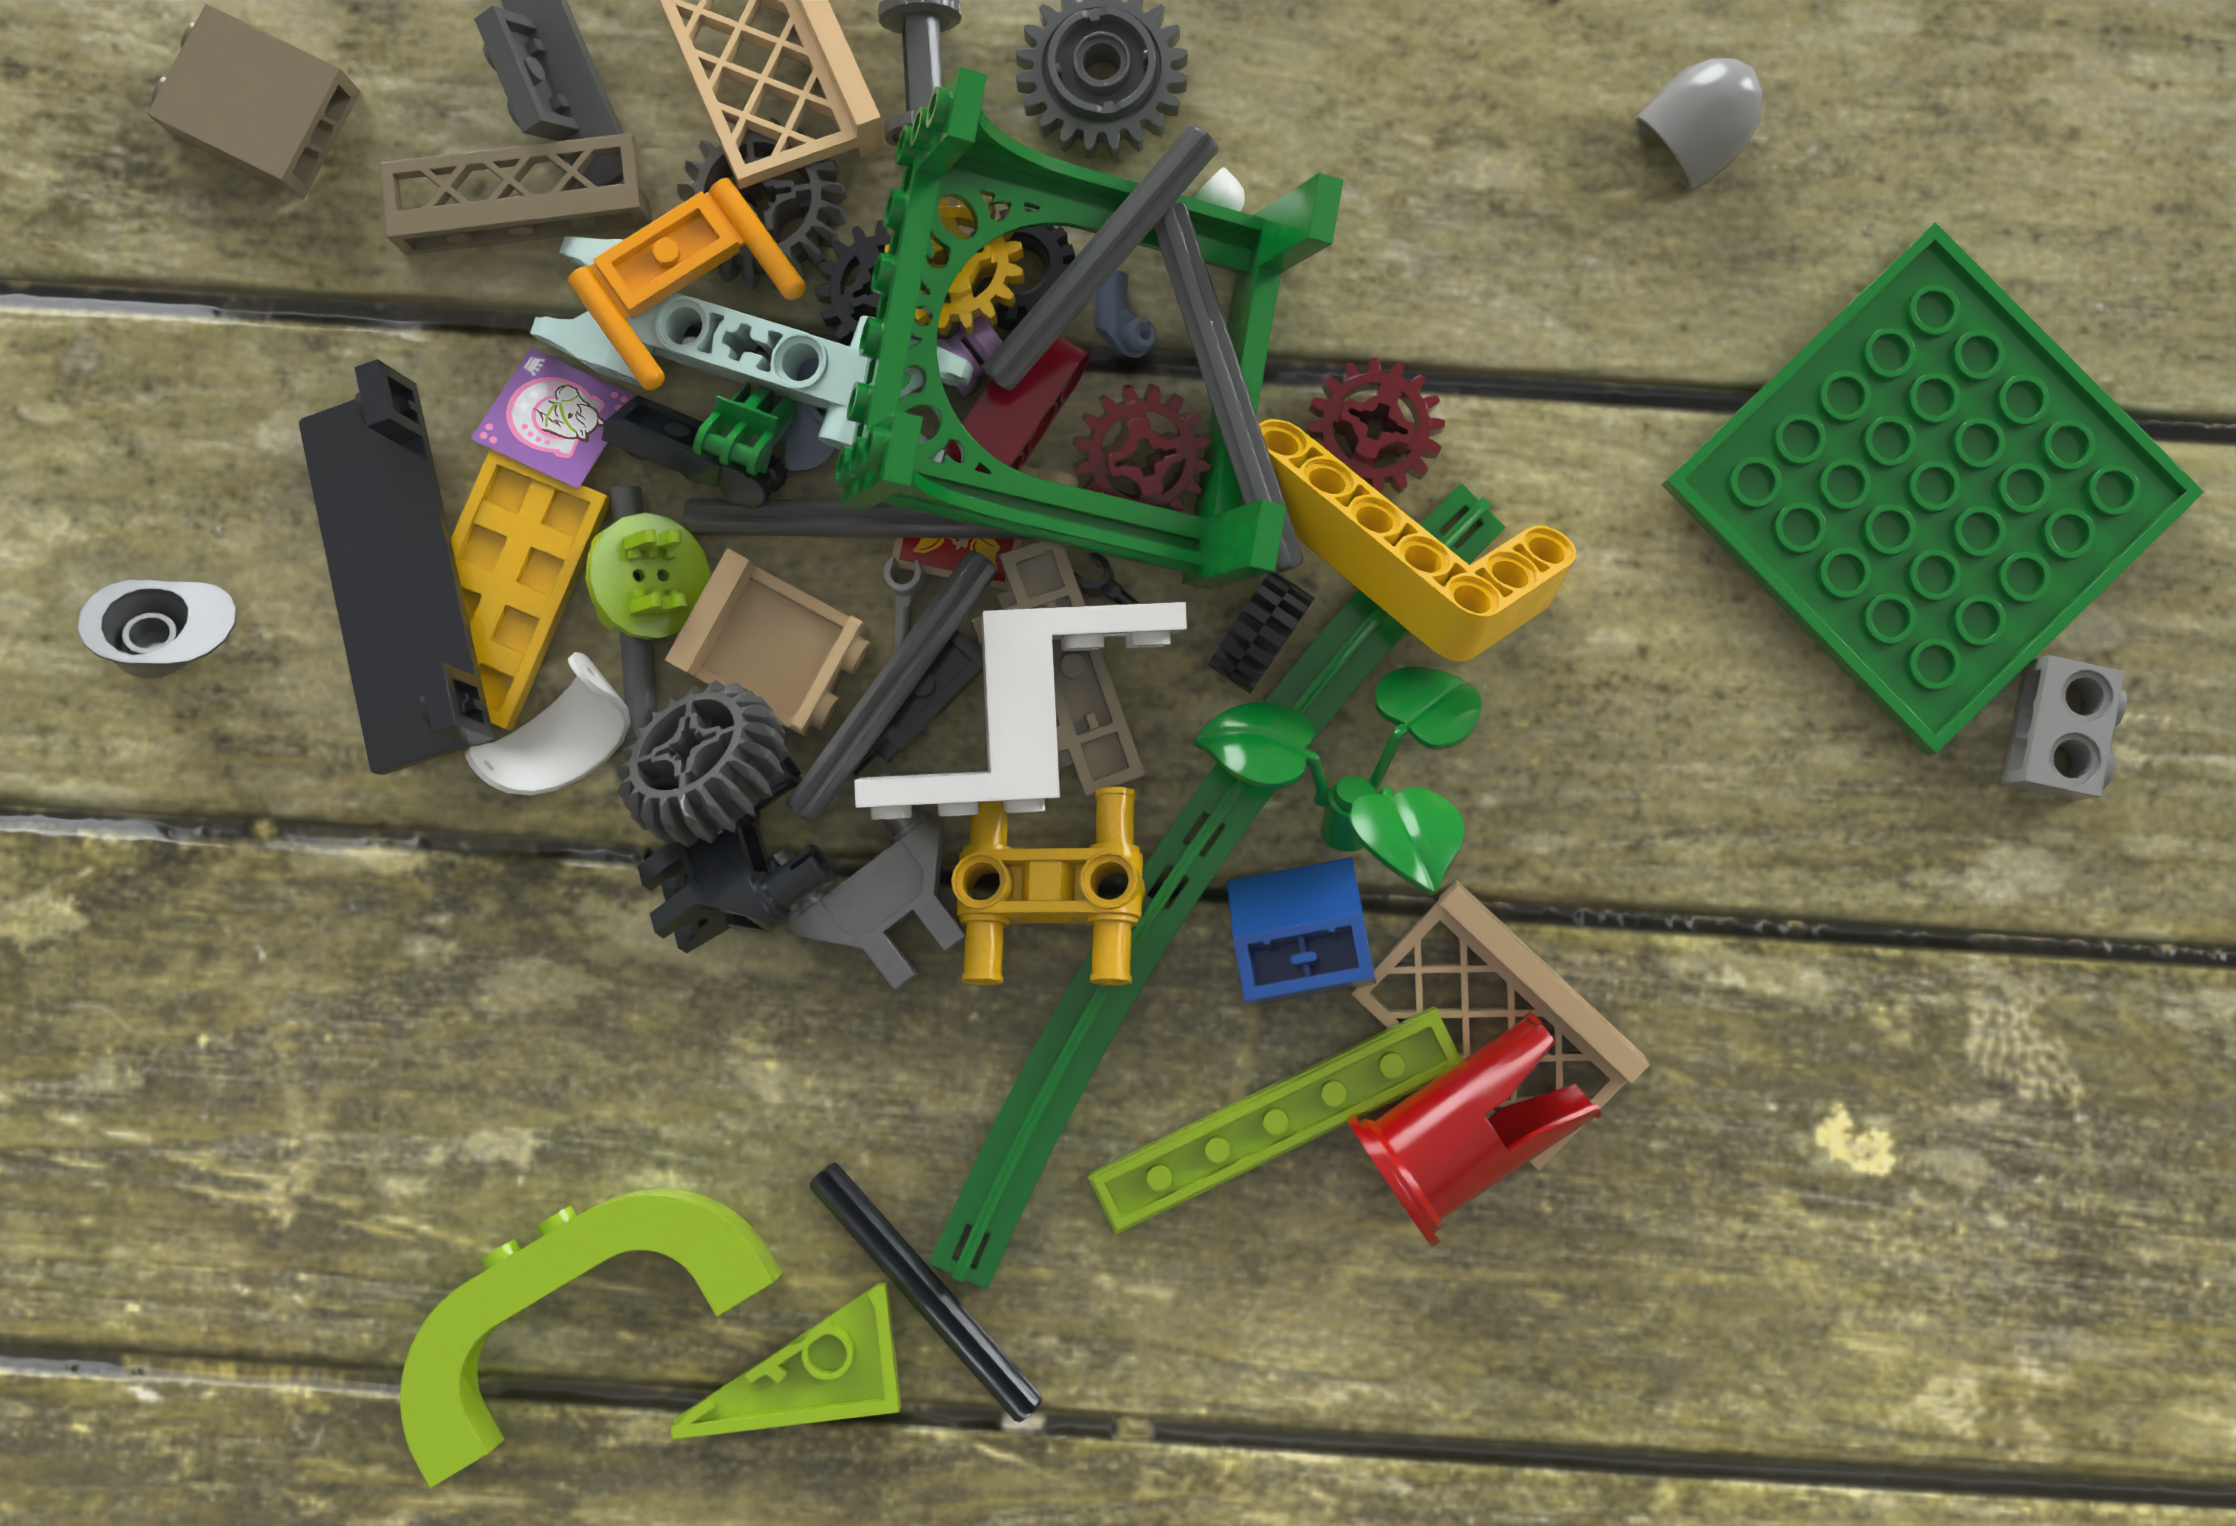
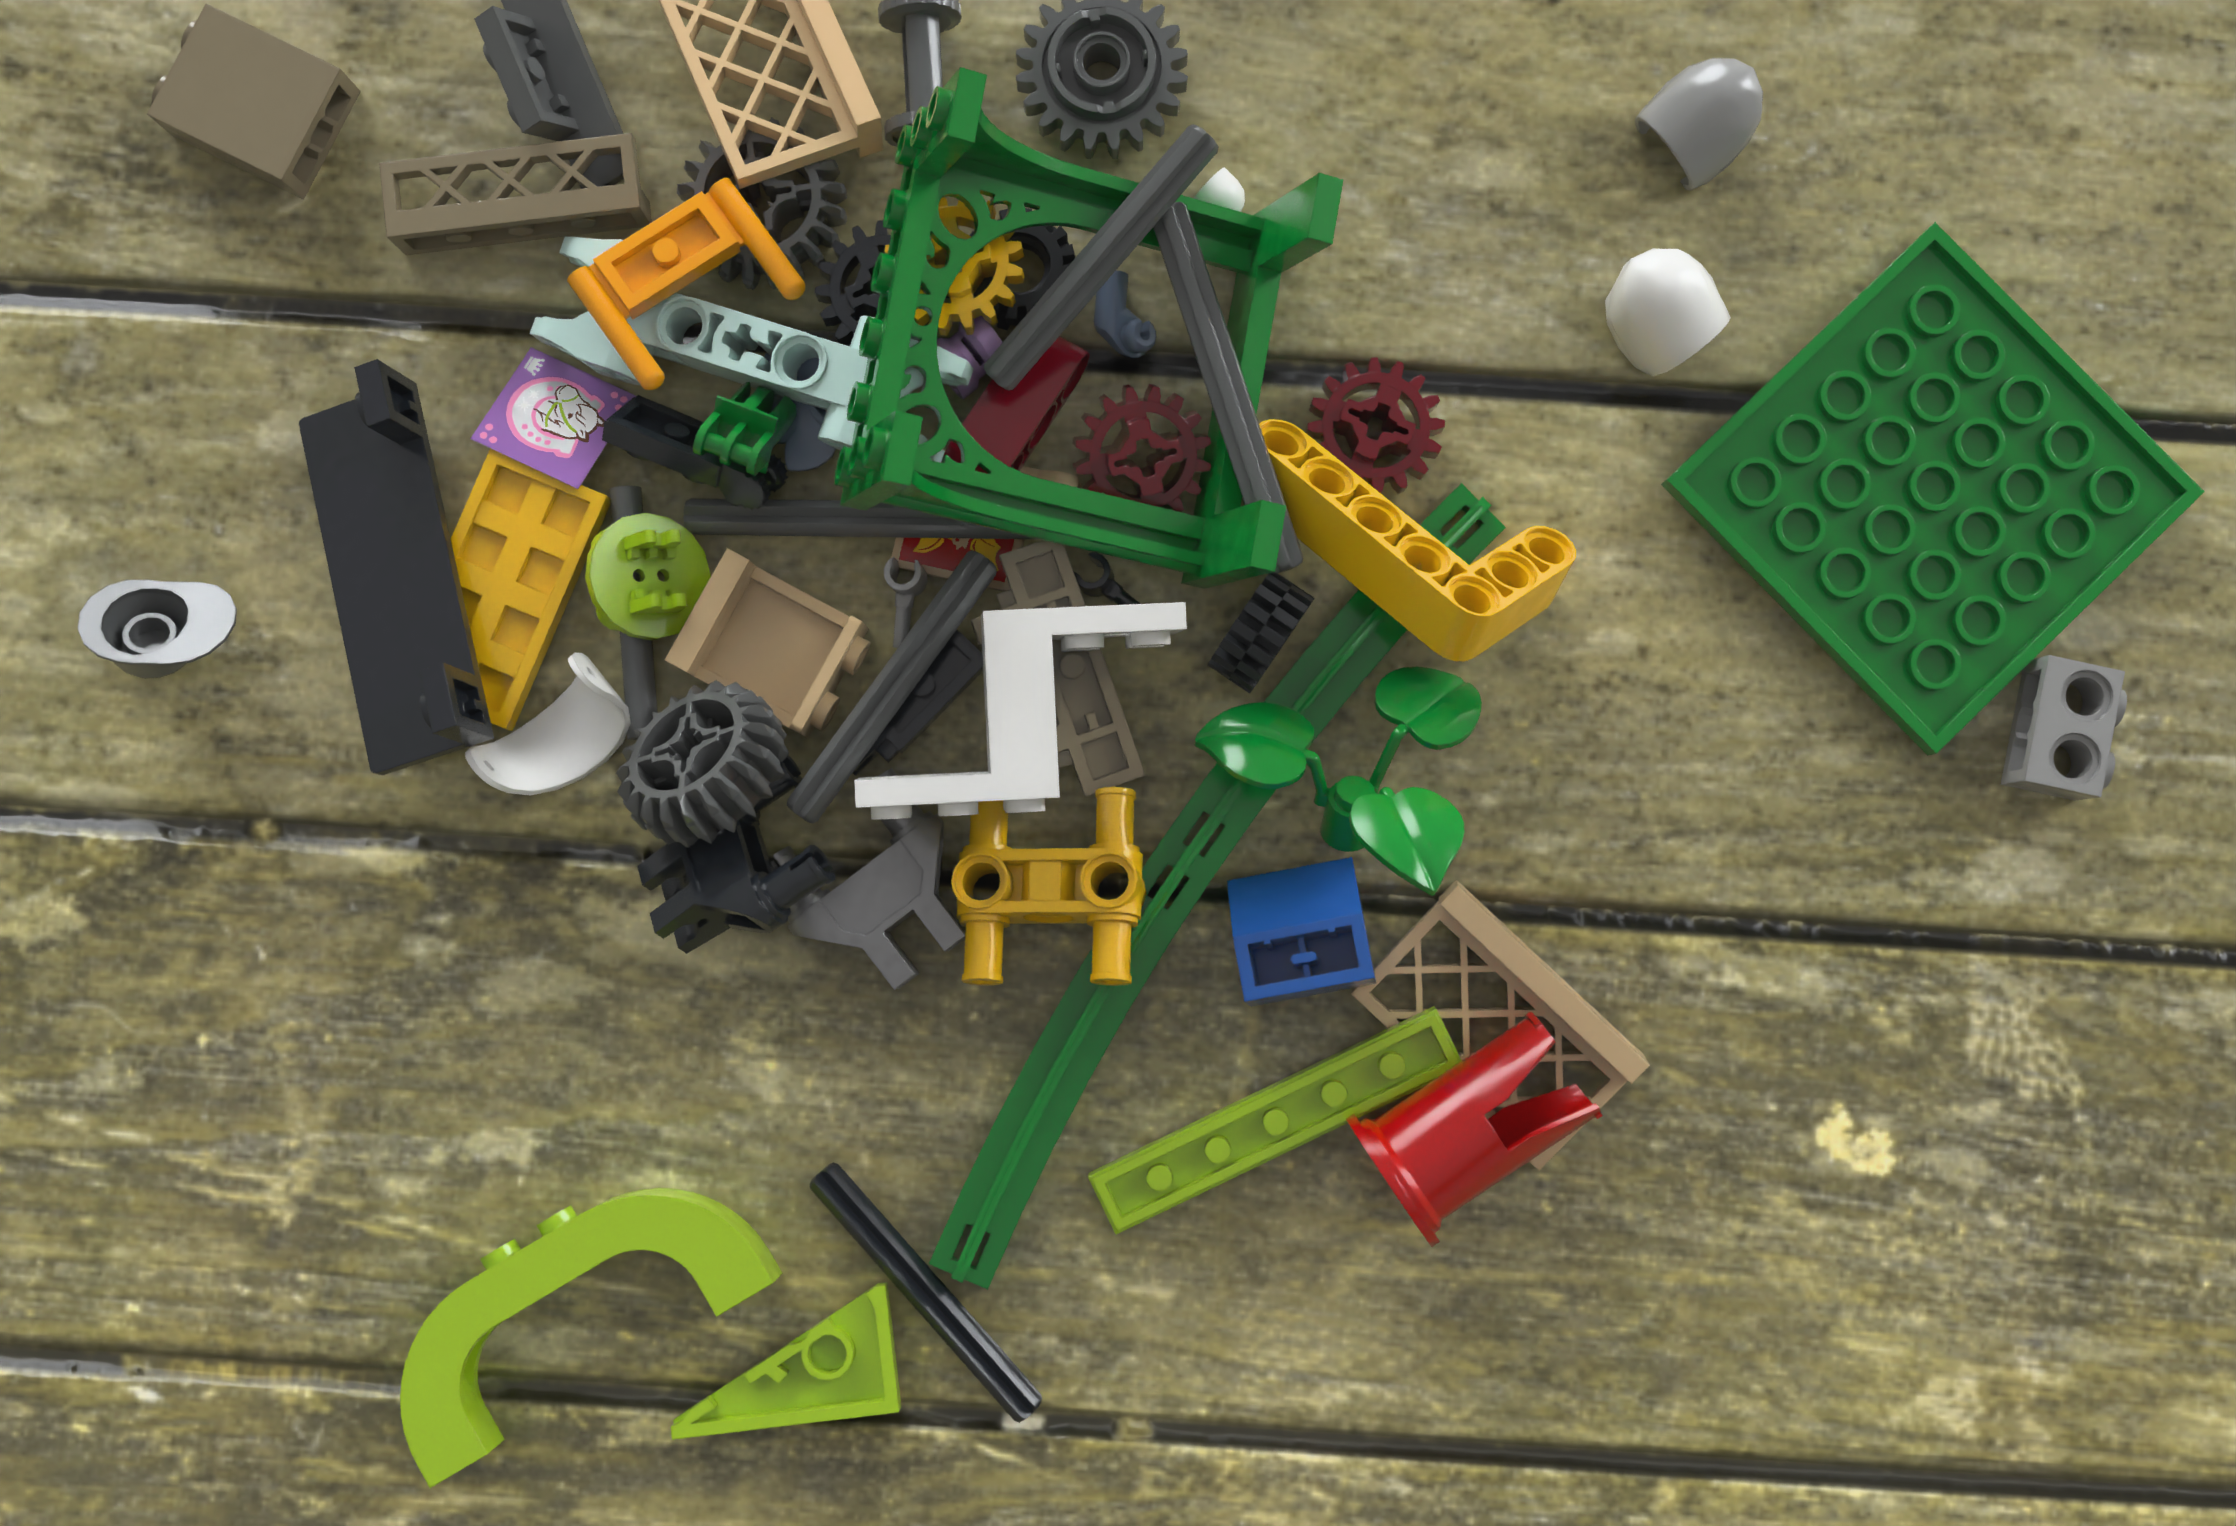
none -> white piece [1605,248,1731,376]

